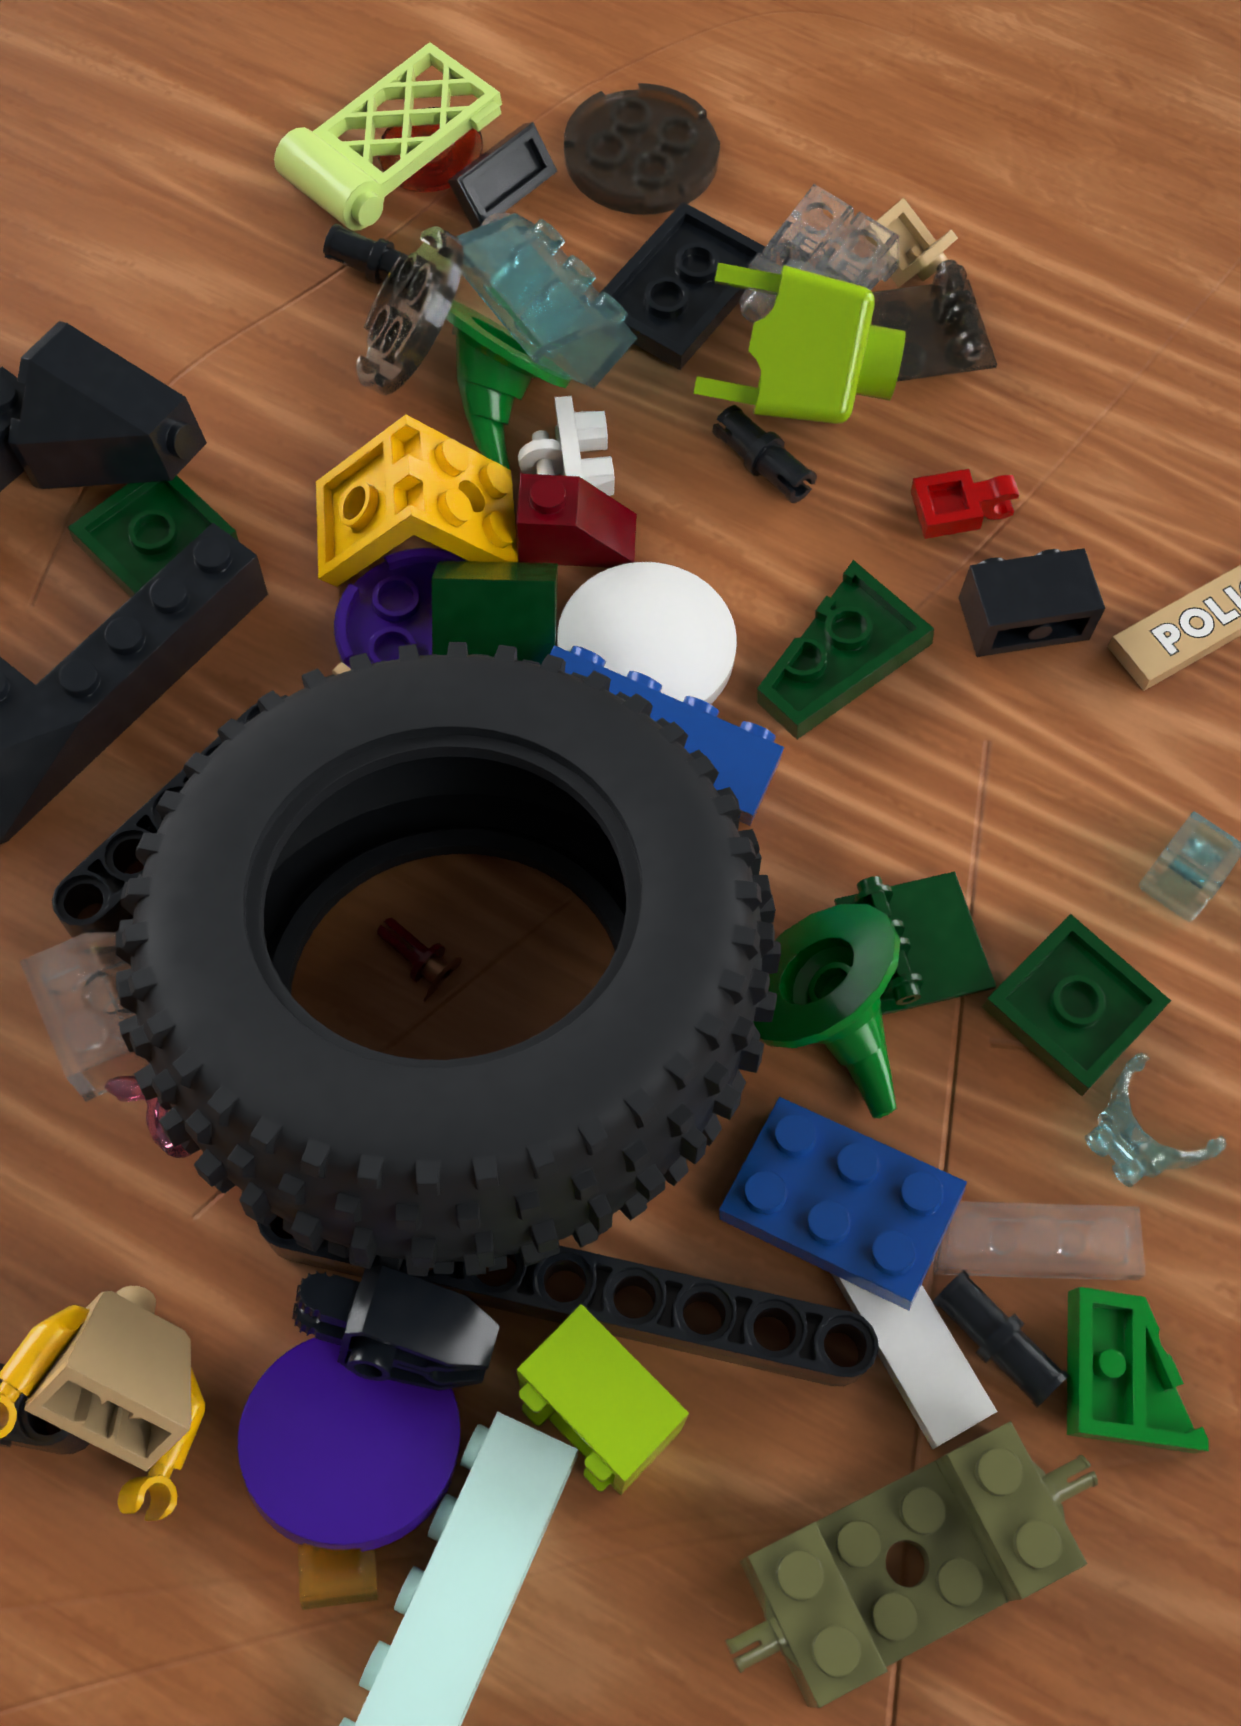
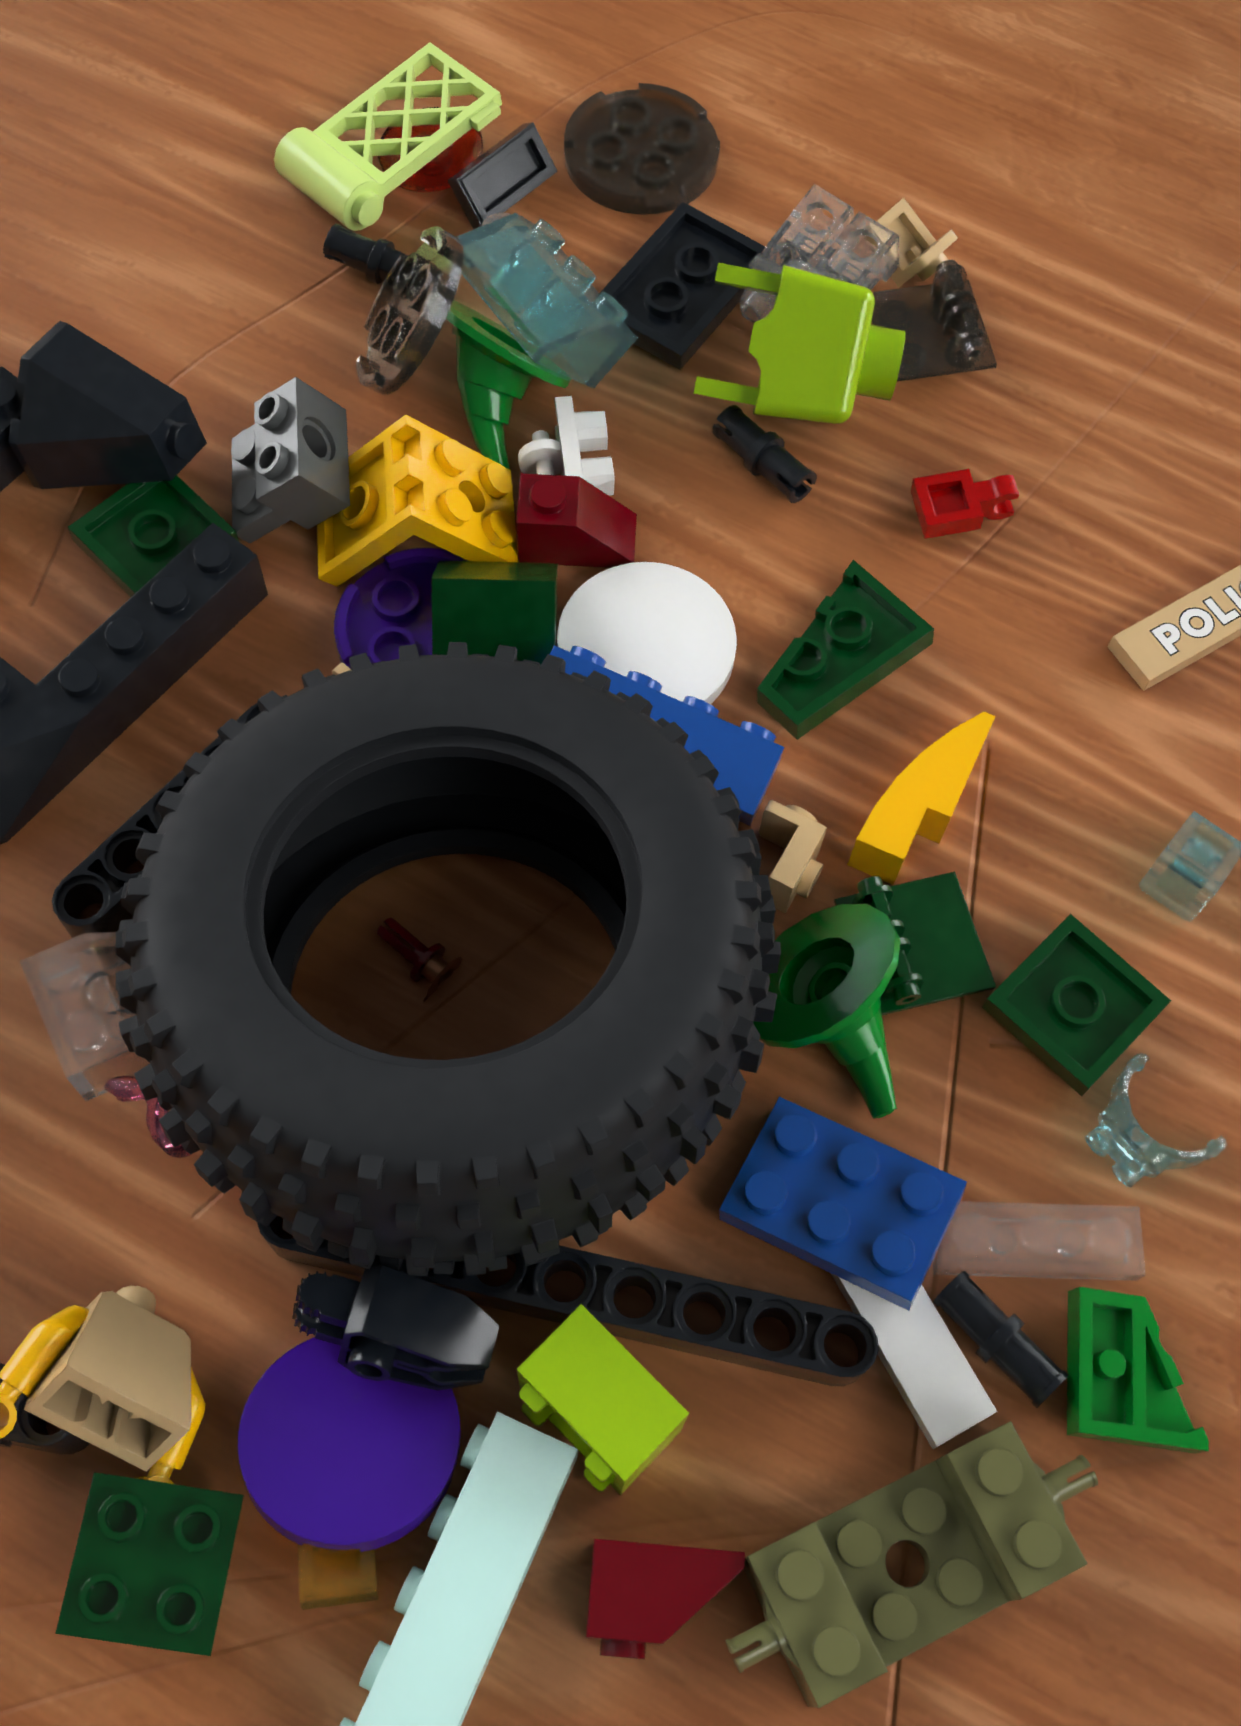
black brick [958,548,1105,657] -> none
none -> dark green hinge [55,1472,244,1656]
none -> dark grey brick [231,377,350,543]
none -> dark red slope [586,1538,745,1659]
none -> tan bracket [759,800,827,913]
none -> yellow slope [847,712,995,885]

